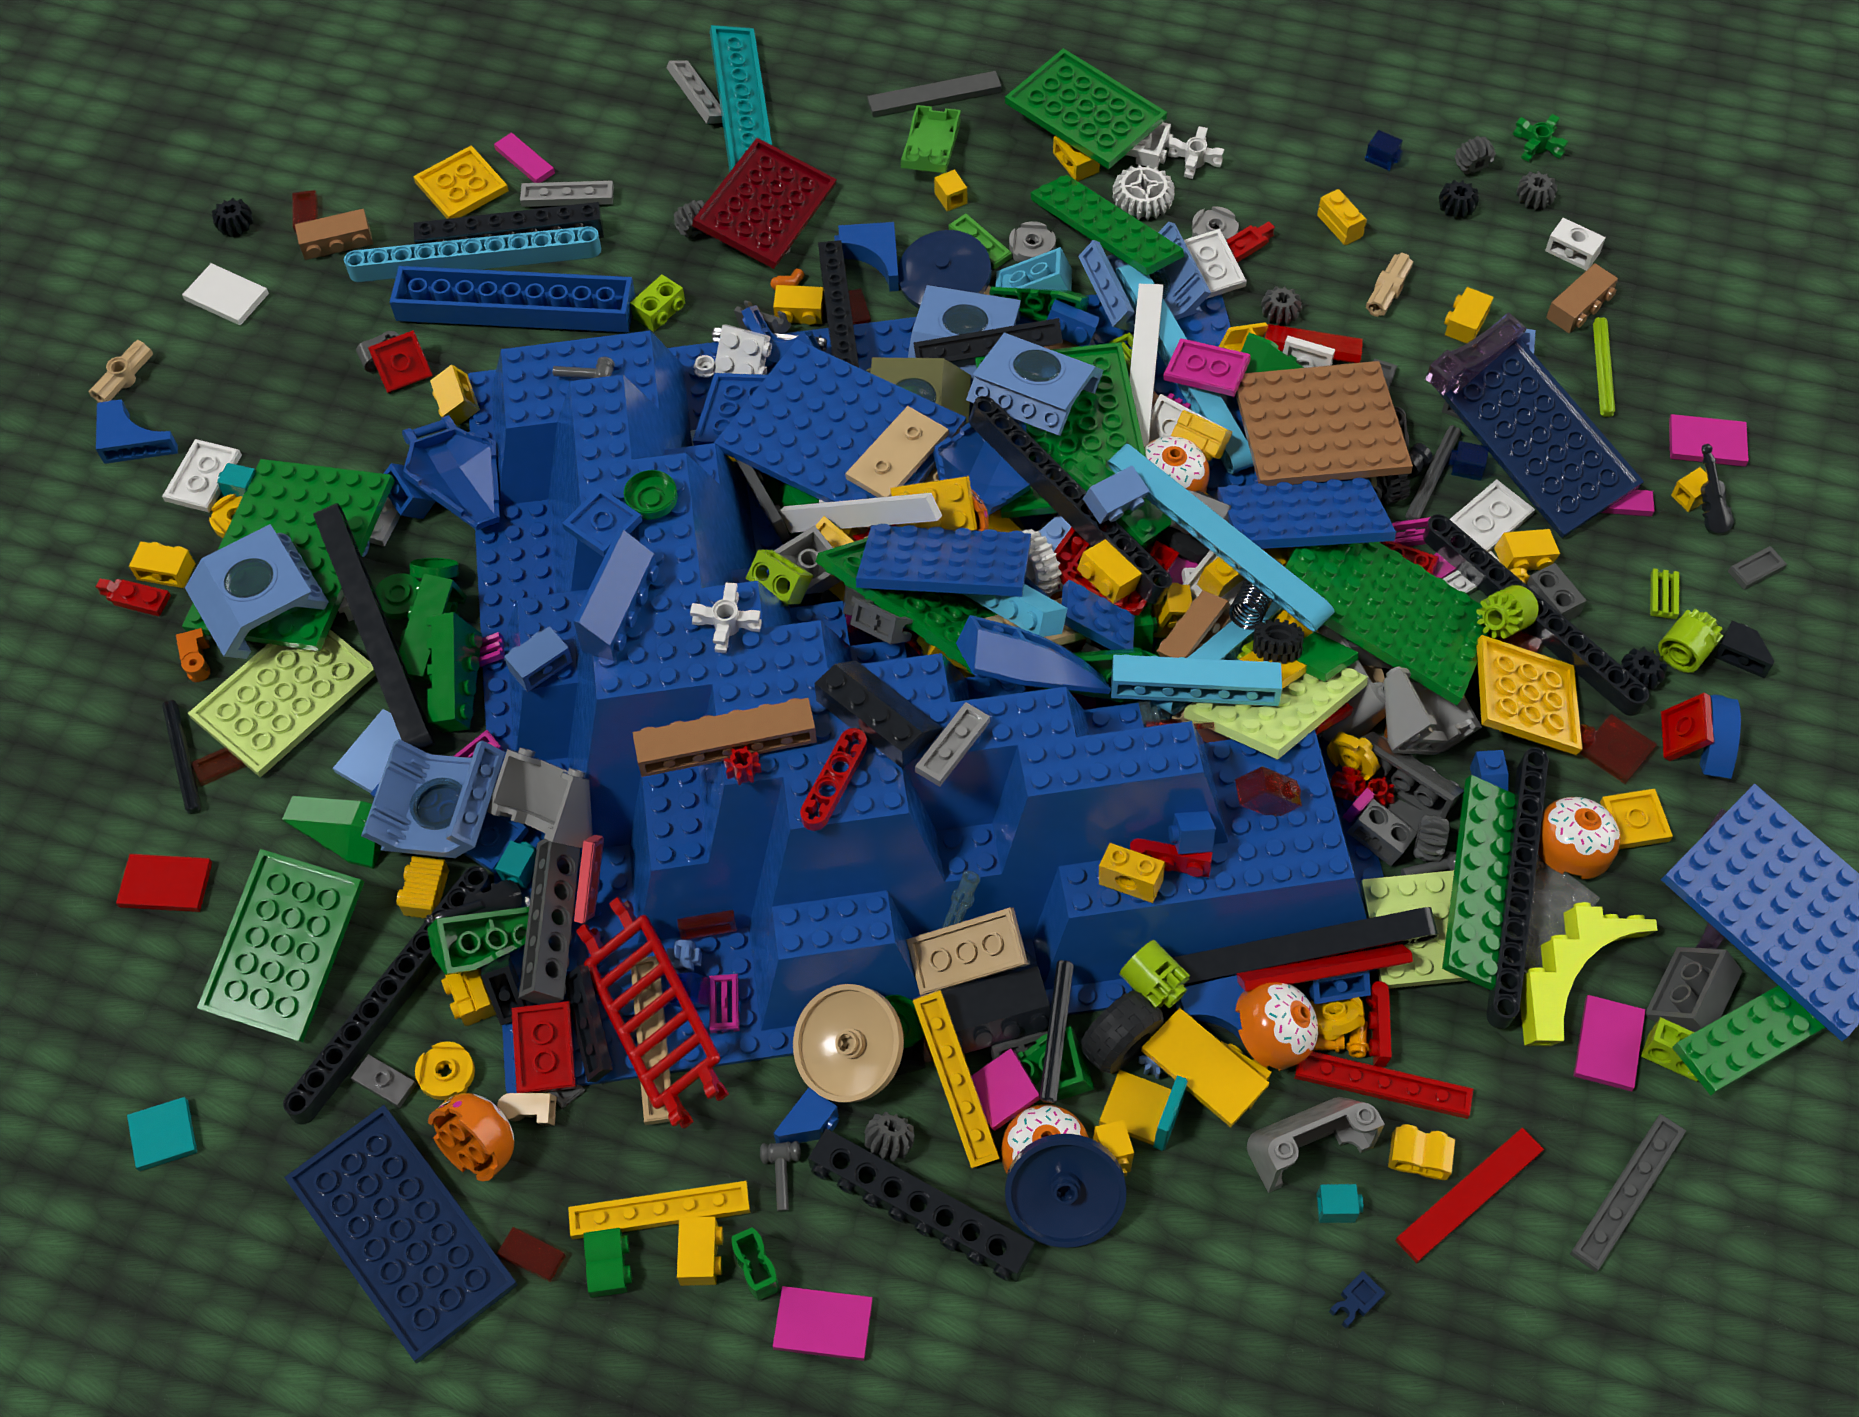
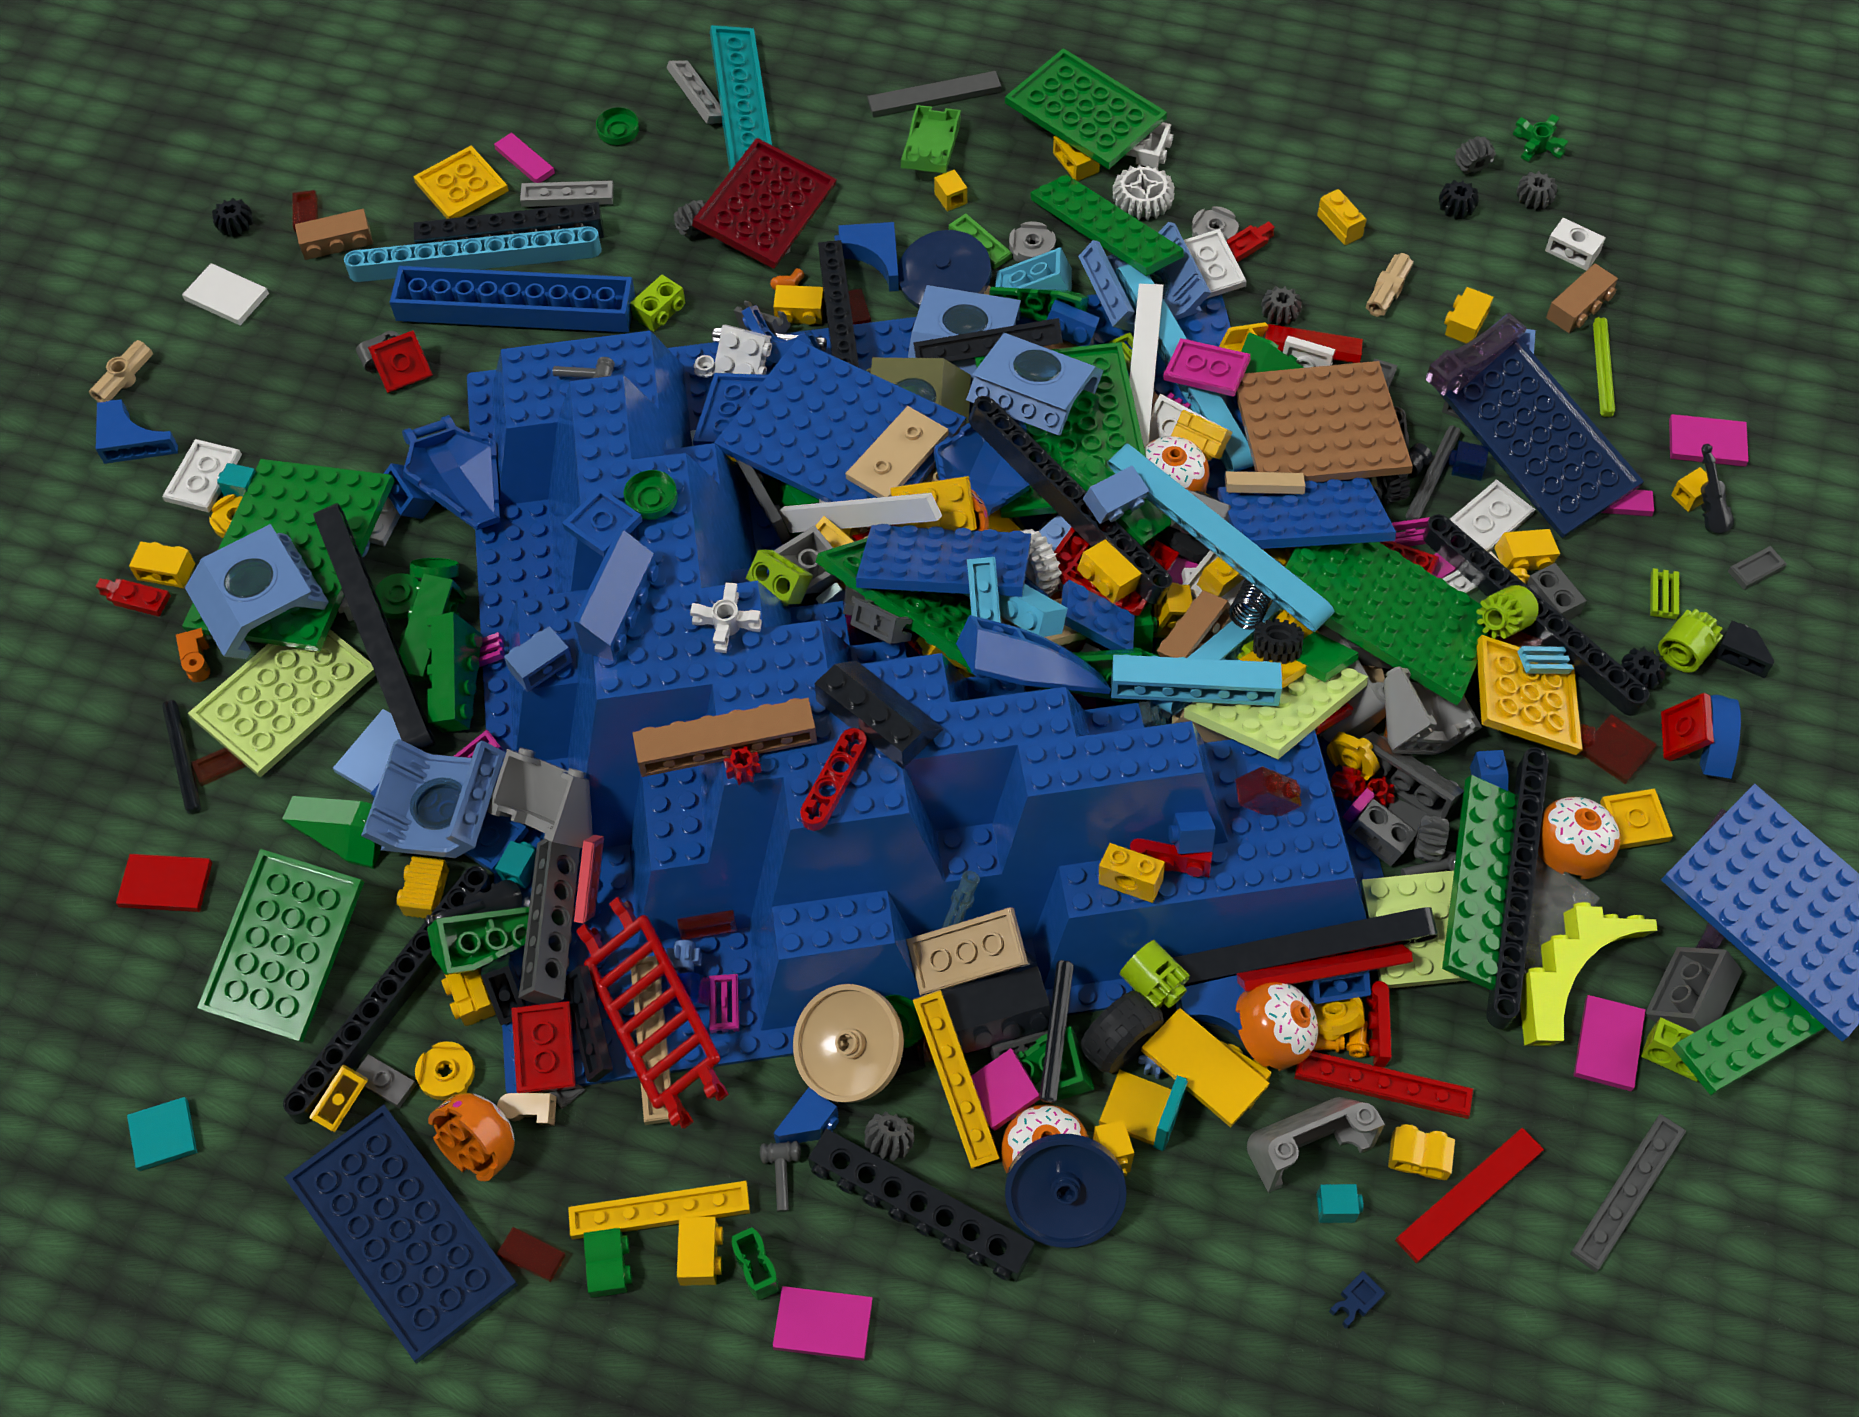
yellow brick [430,364,480,426] -> none
light grey plate [915,702,990,787] -> none
clear red piece [1146,719,1214,729] -> none
white pin [1168,126,1224,179] -> none
clear blue brick [1365,130,1403,171] -> none
none -> yellow brick [309,1064,368,1132]
none -> green piece [596,107,639,145]
none -> light aqua tile [816,582,845,604]
none -> medium azure tile [967,557,1001,623]
none -> tan tile [1225,471,1305,494]
none -> medium azure tile [1517,646,1574,674]

